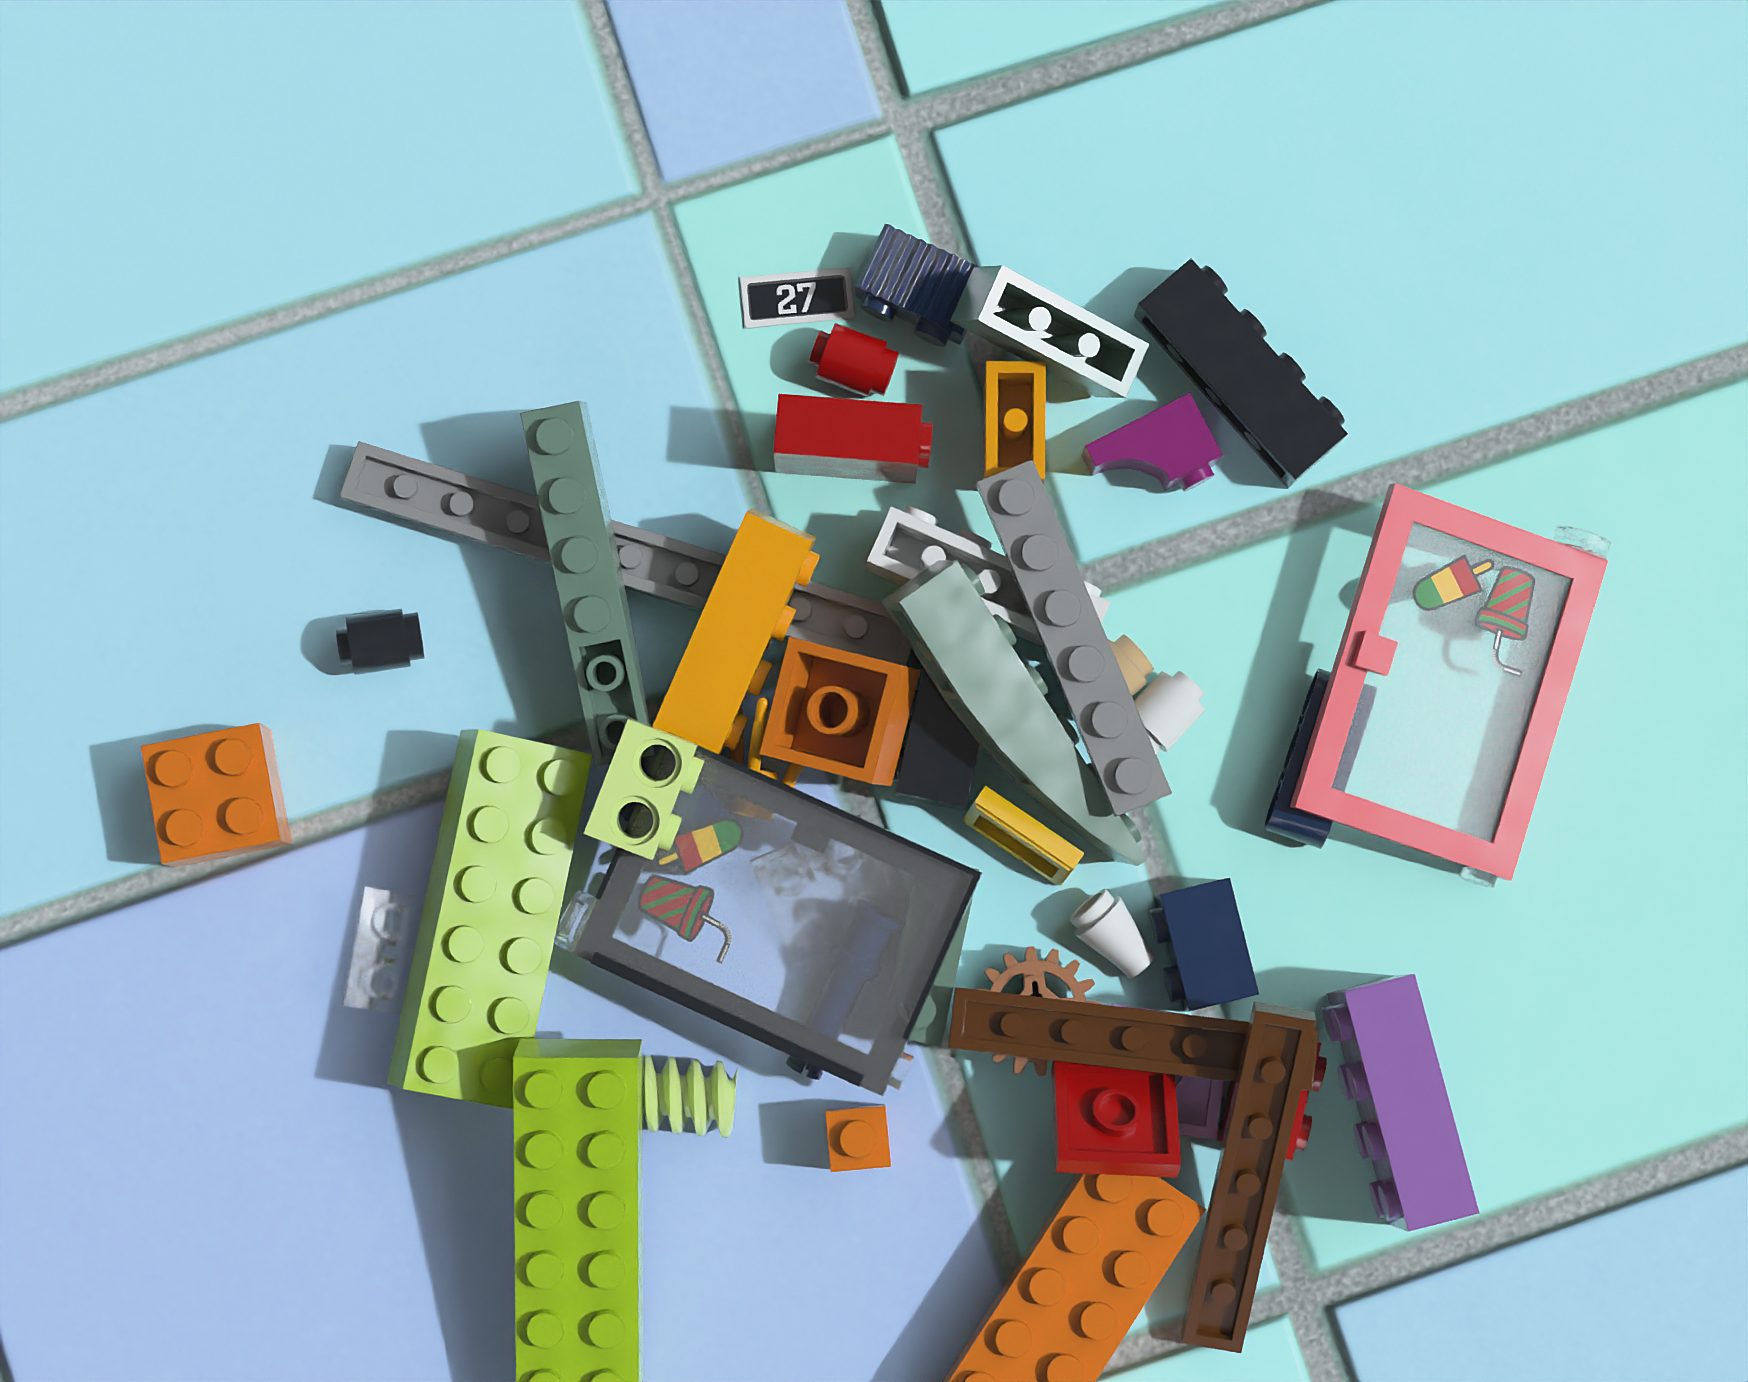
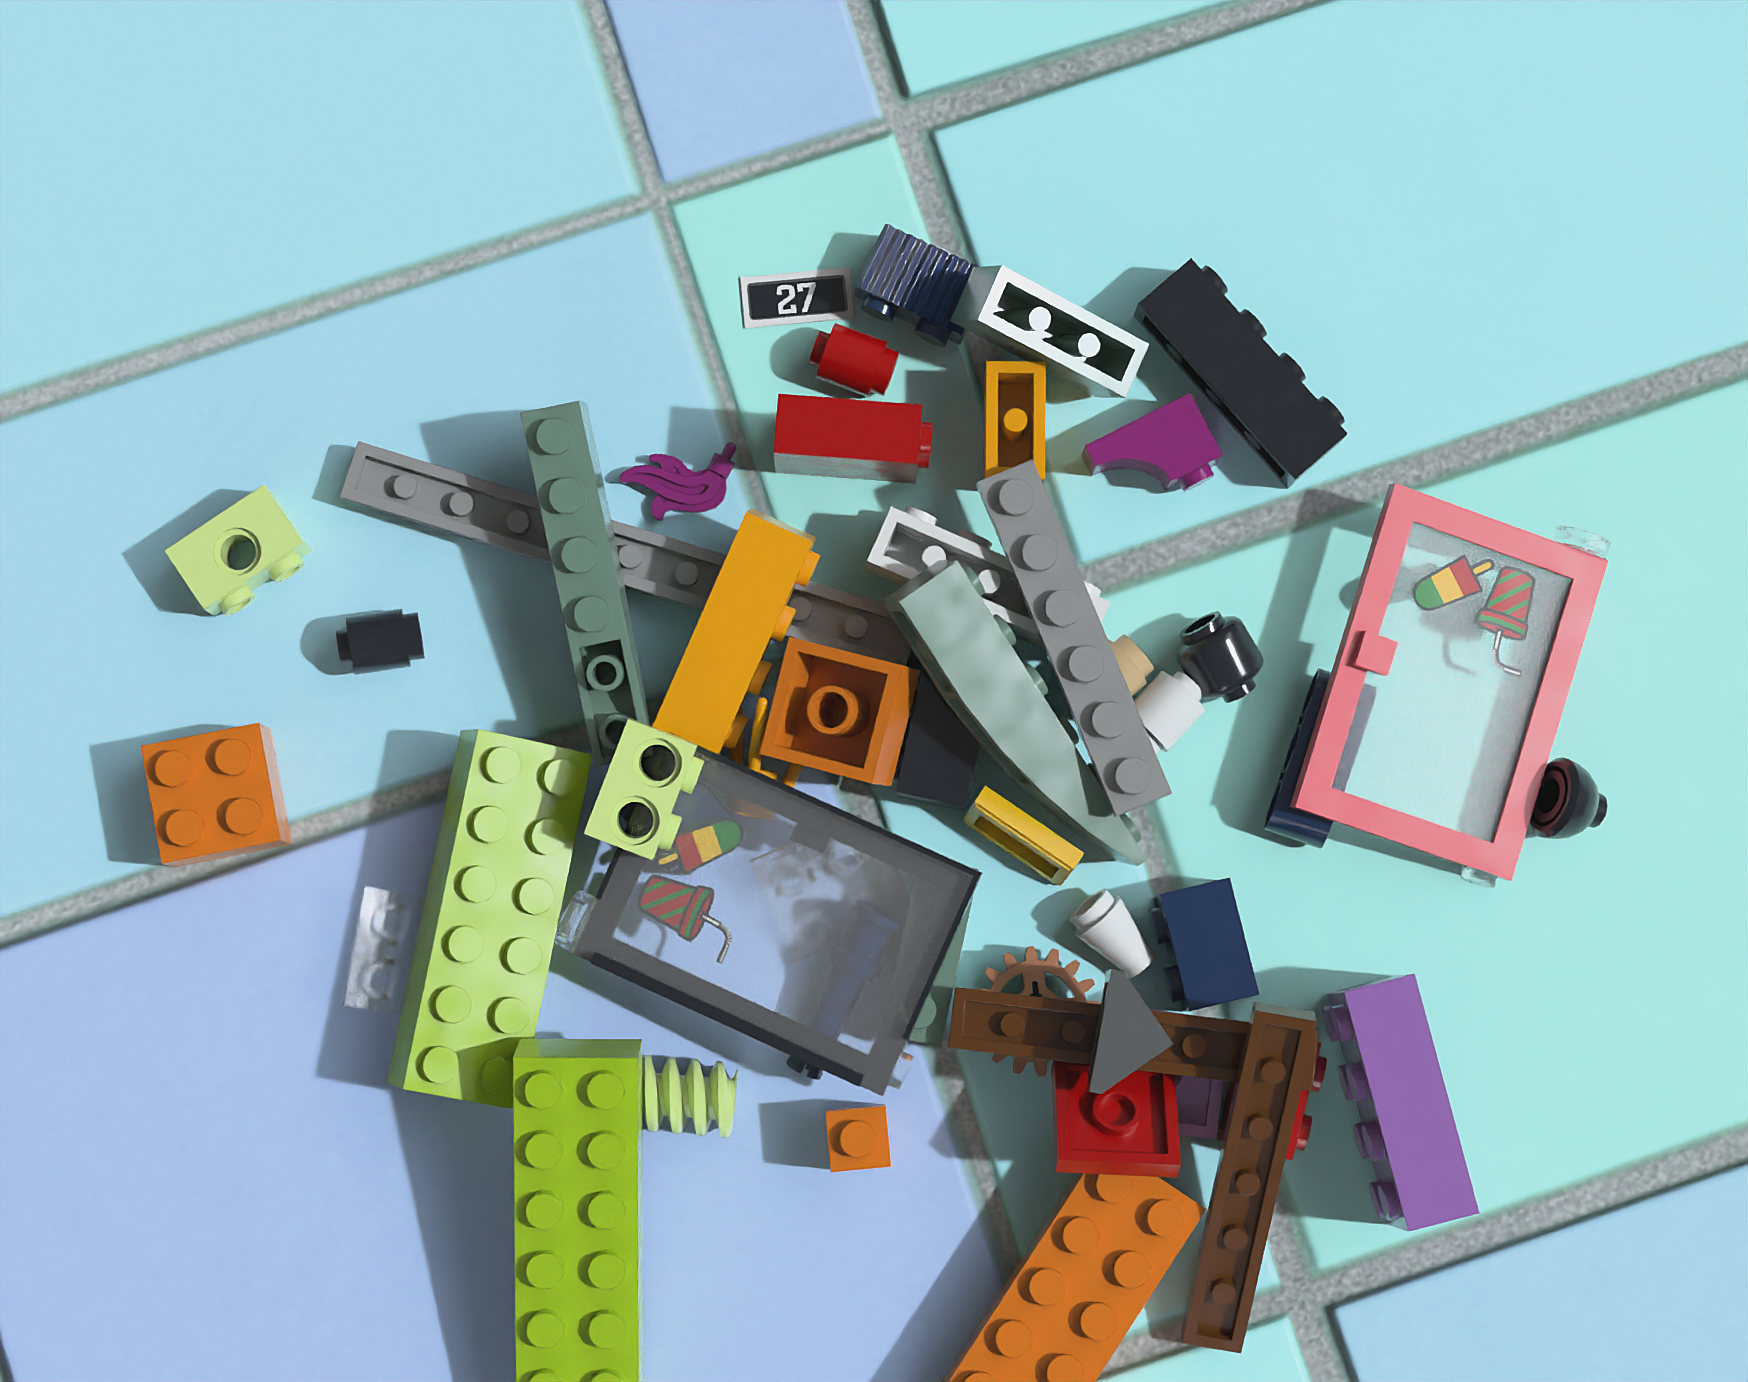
none -> yellowish green brick [164,484,312,617]
none -> magenta piece [620,442,737,521]
none -> dark grey slope [1085,969,1173,1094]
none -> black head [1175,611,1264,703]
none -> black brick [1529,757,1608,839]

